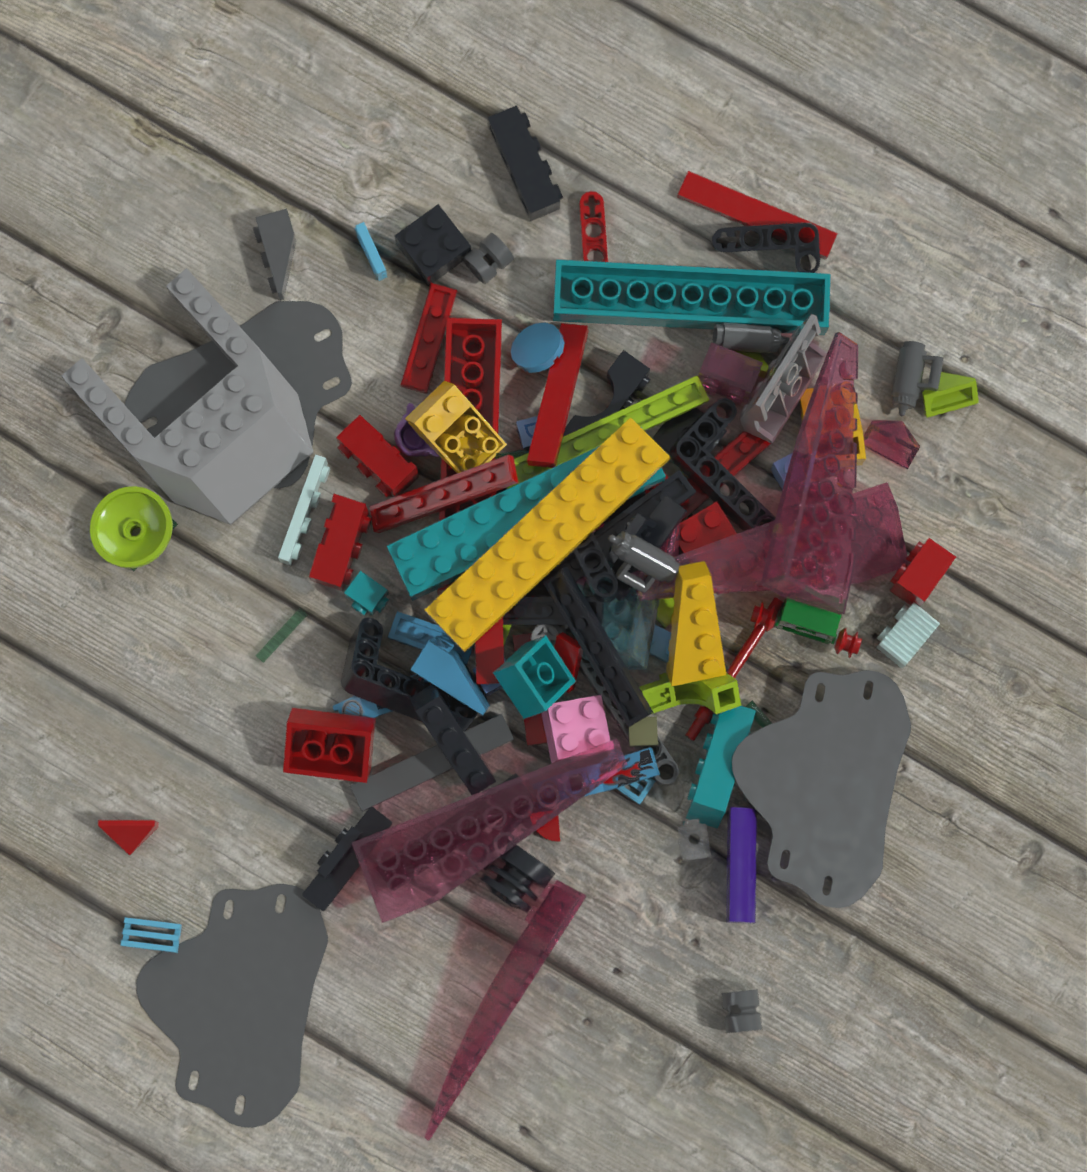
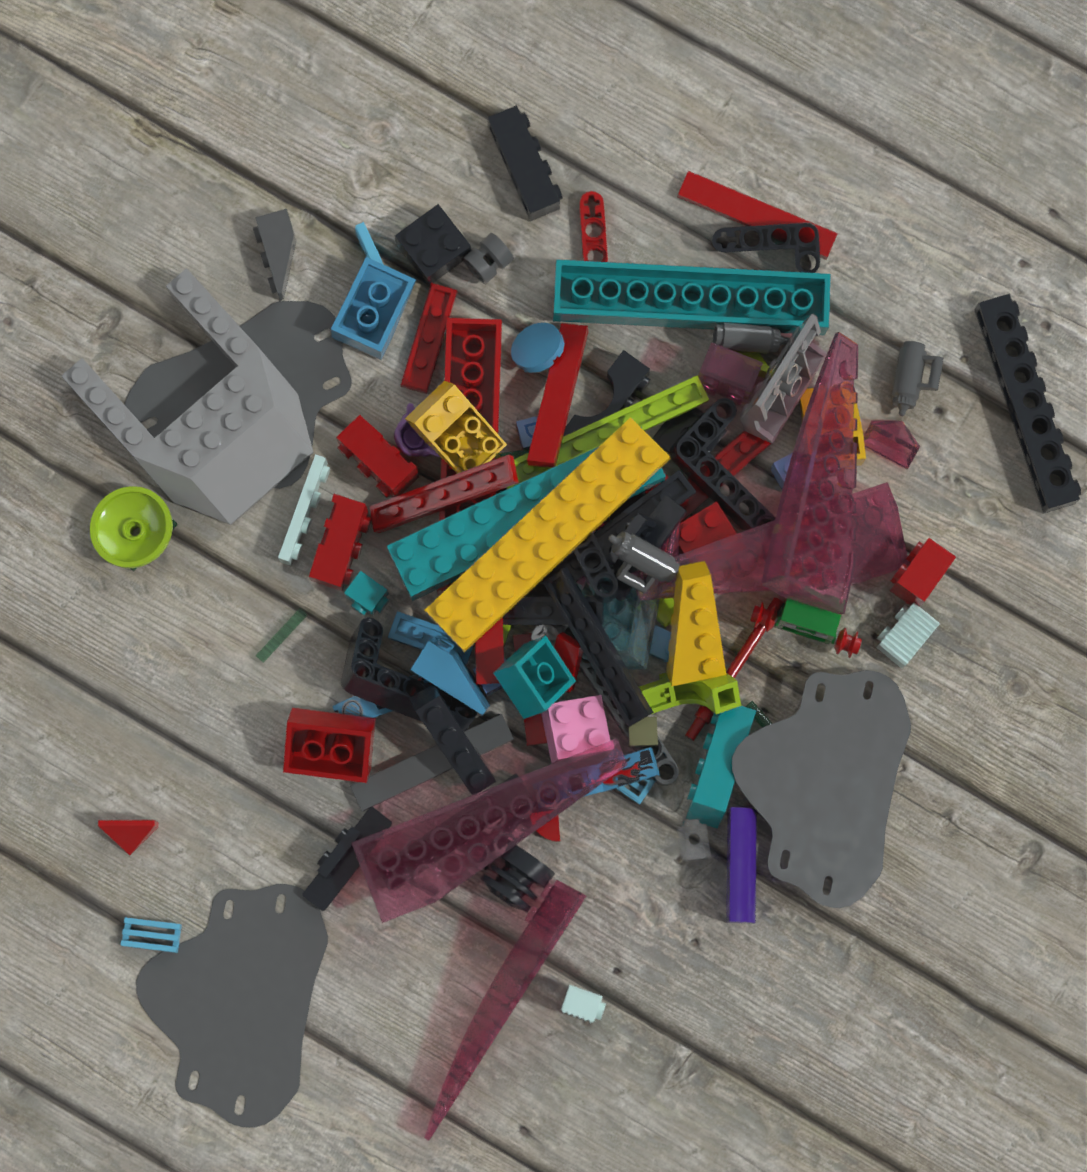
dark grey wheel [721,989,762,1033] -> none
lime slope [922,372,979,418] -> none
none -> dark azure slope [331,257,416,360]
none -> light aqua brick [561,985,606,1023]
none -> black brick [974,293,1081,514]

